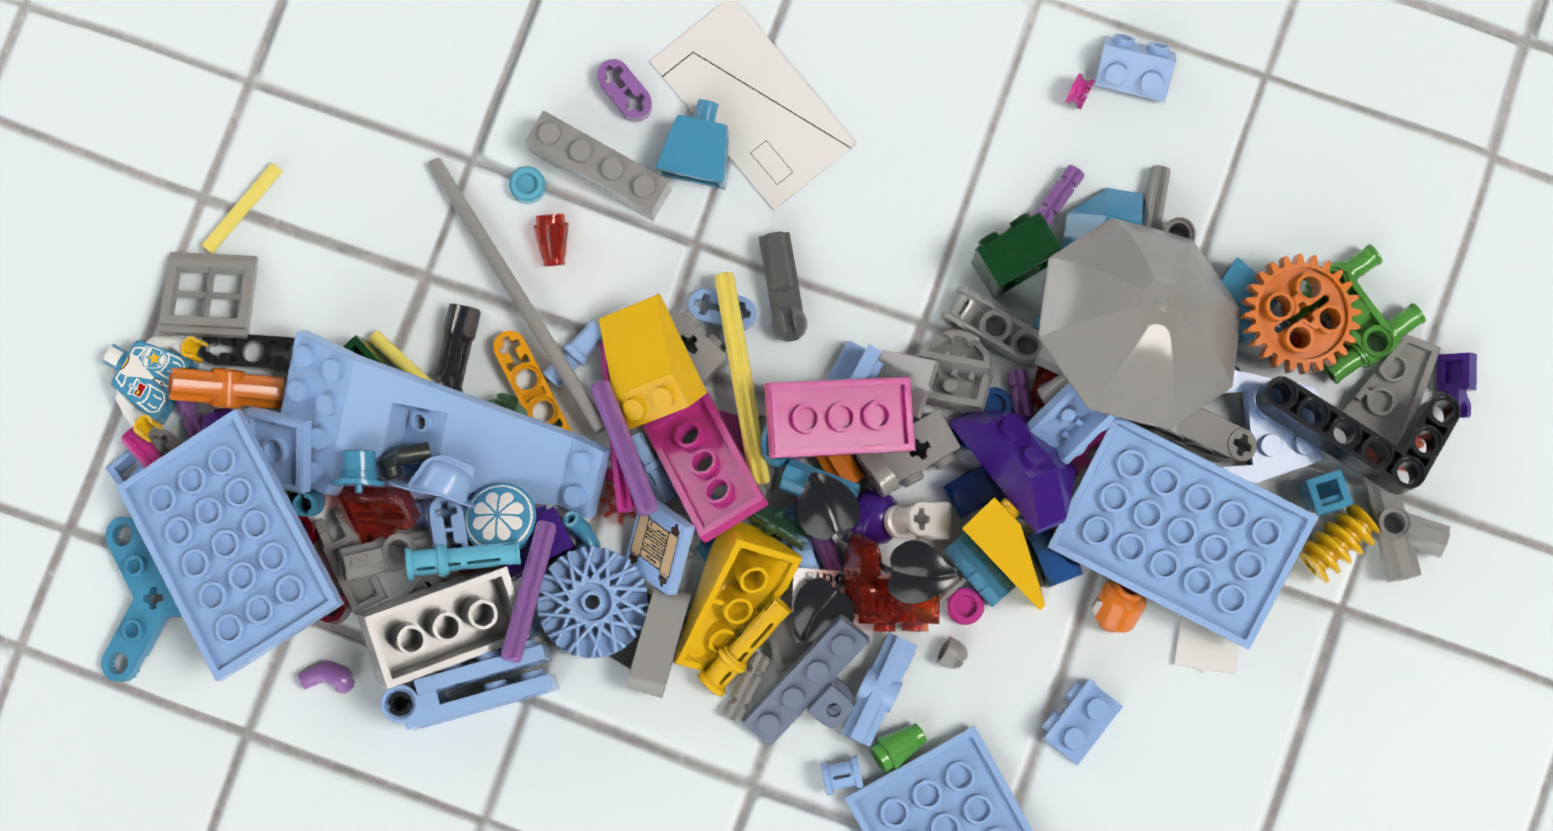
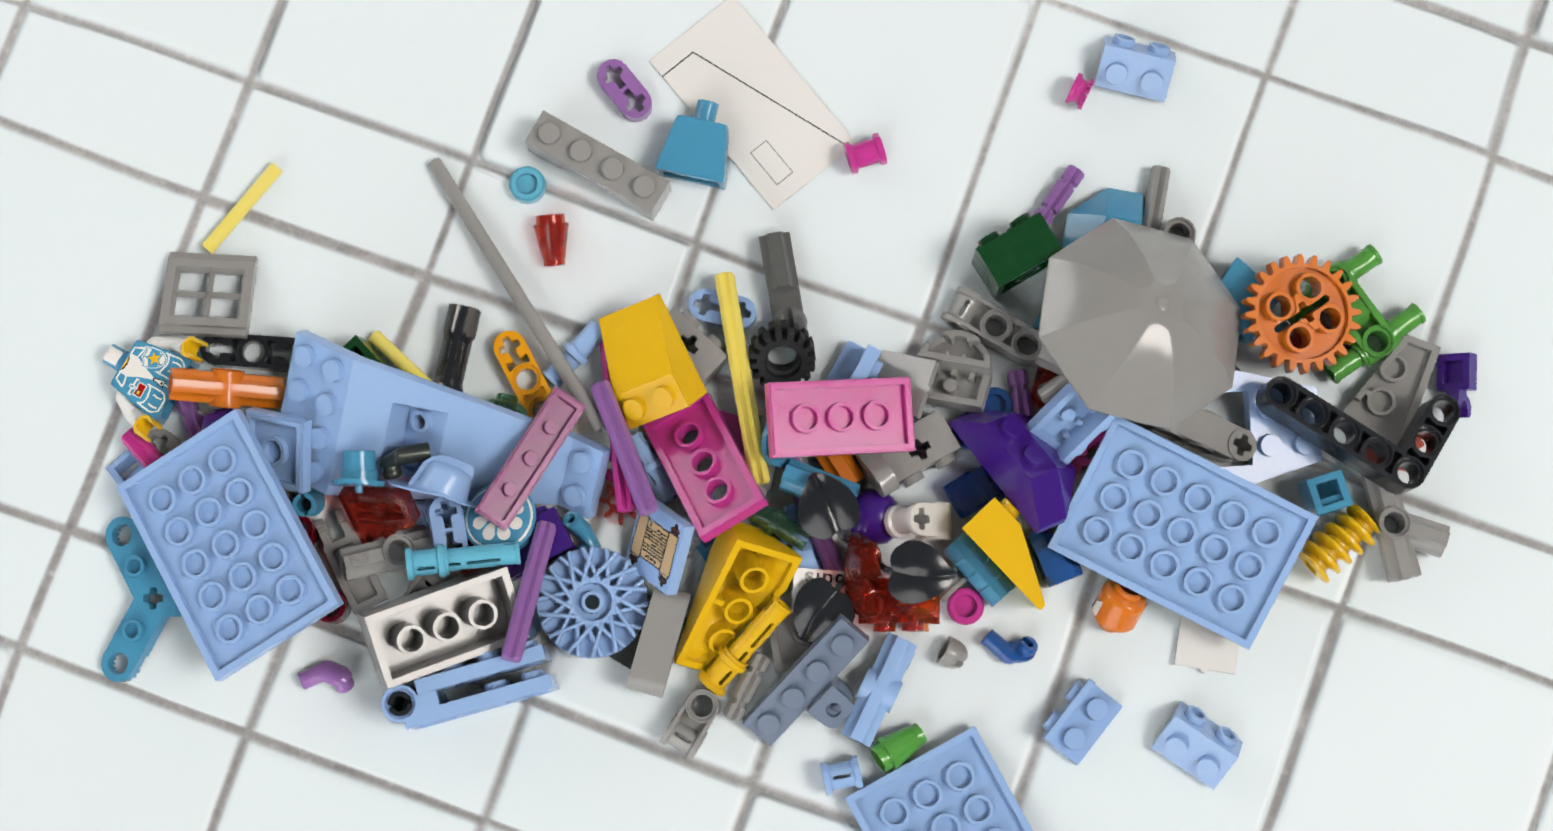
none -> tile [473,386,587,531]
none -> light grey piece [659,688,720,761]
none -> black tyre [749,319,816,386]
none -> dark pink bush [843,133,887,174]
none -> blue arm [981,629,1038,664]
none -> light blue bracket [1151,701,1242,790]

